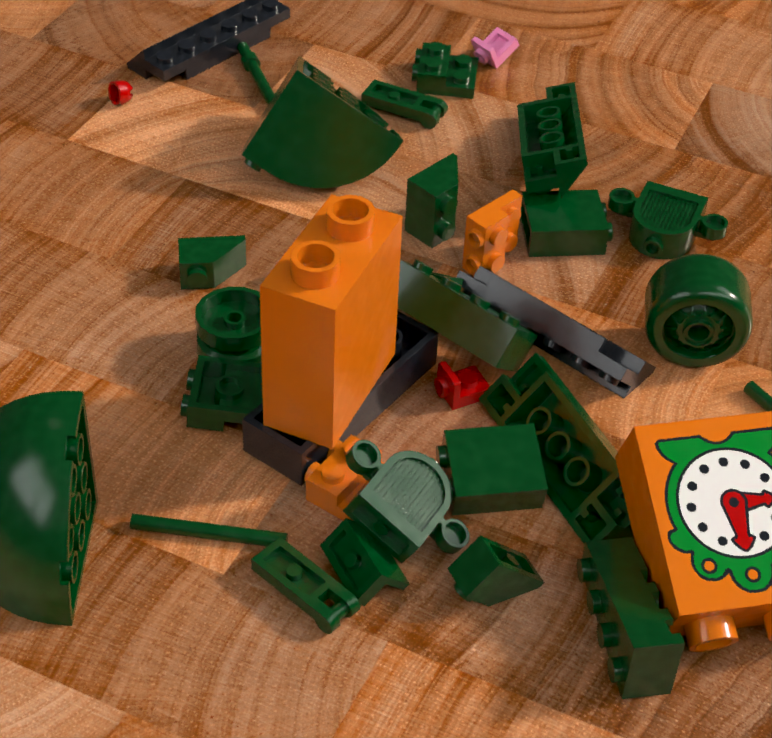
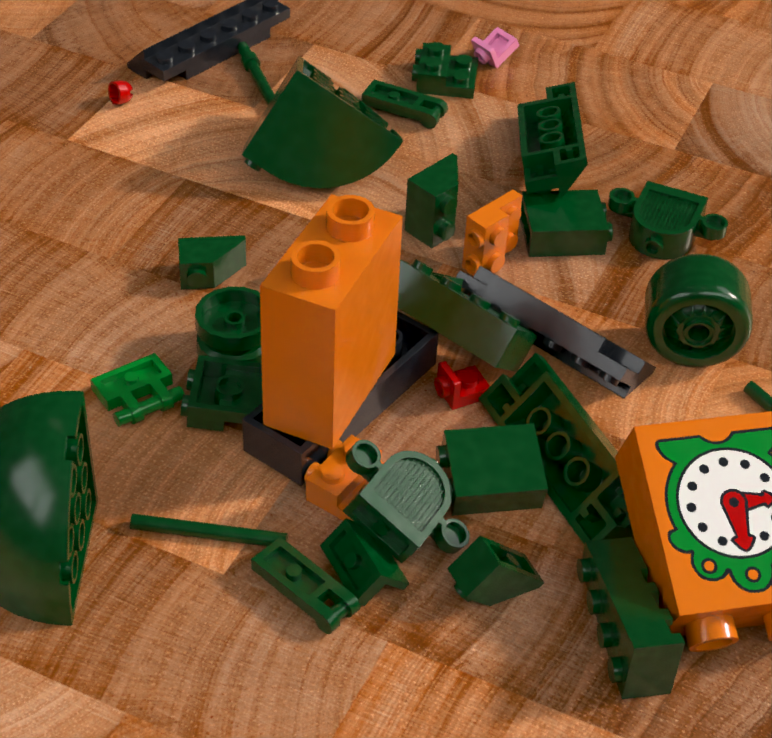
none -> green plate [90,353,185,427]

